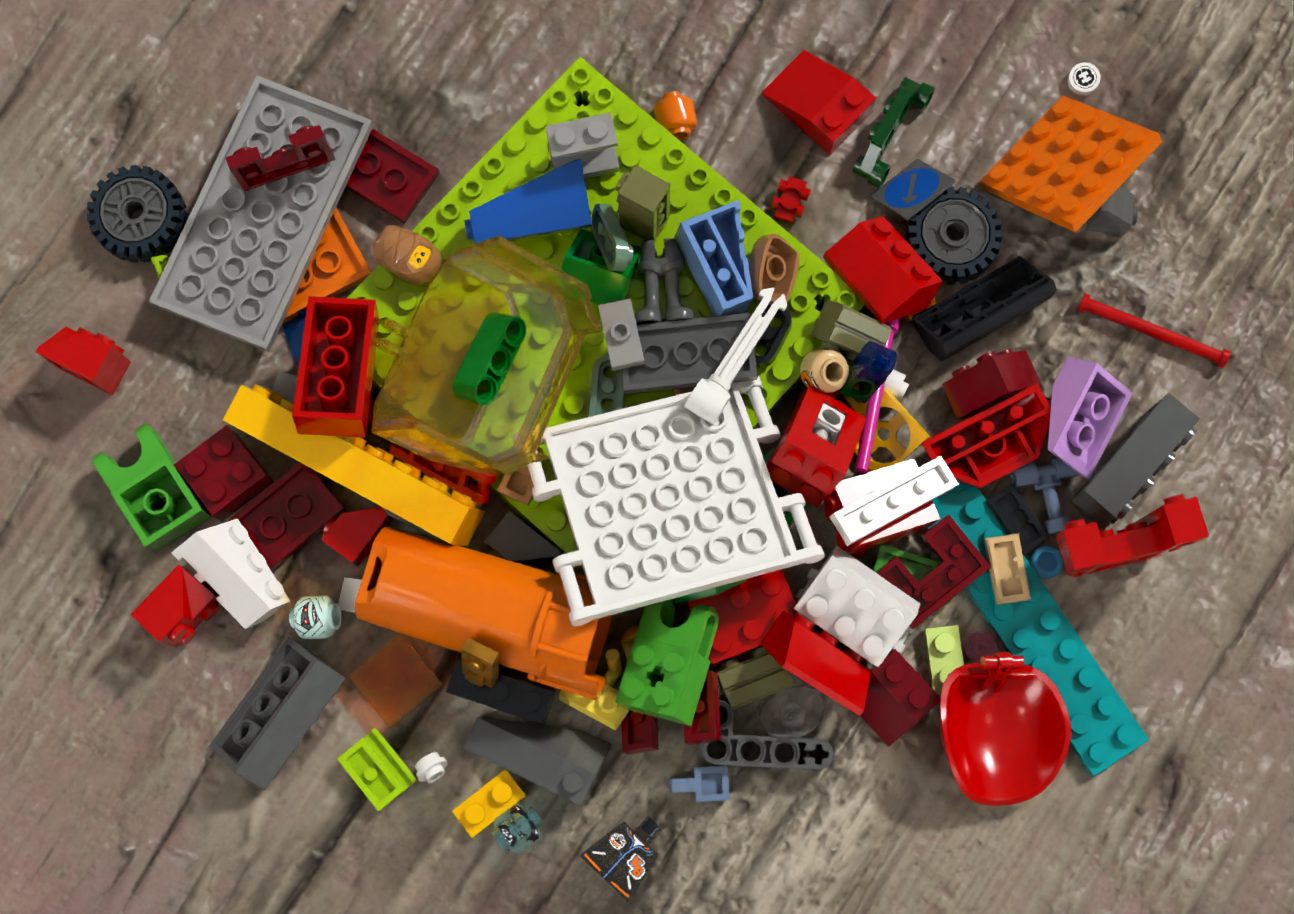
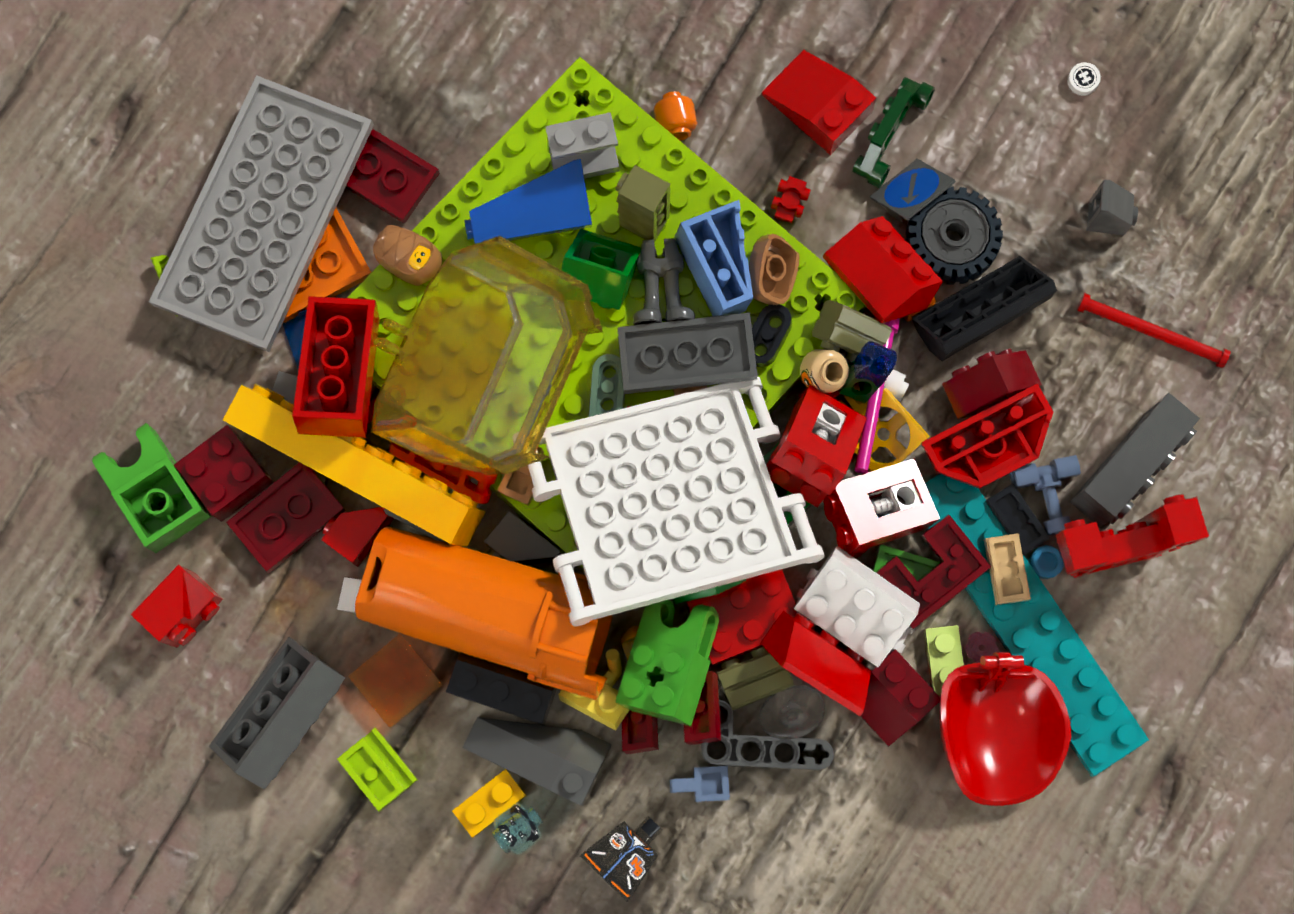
red slope [36,327,131,395] -> none
wheel [87,165,187,263] -> none
white wedge [171,518,290,629] -> none
dark red plate [225,125,336,192] -> none
light aqua head [289,595,342,639] -> none
white plate [415,752,448,783] -> none
green beam [452,312,526,405] -> none
pearl gold plate [461,637,499,688] -> none
sand green plate [591,204,633,272] -> none
light grey plate [598,298,645,371] -> none
white piece [684,288,787,425] -> none
white plate [830,456,959,546] -> none
orange plate [979,95,1162,233] -> none
lavender slope [1048,357,1133,480] -> none

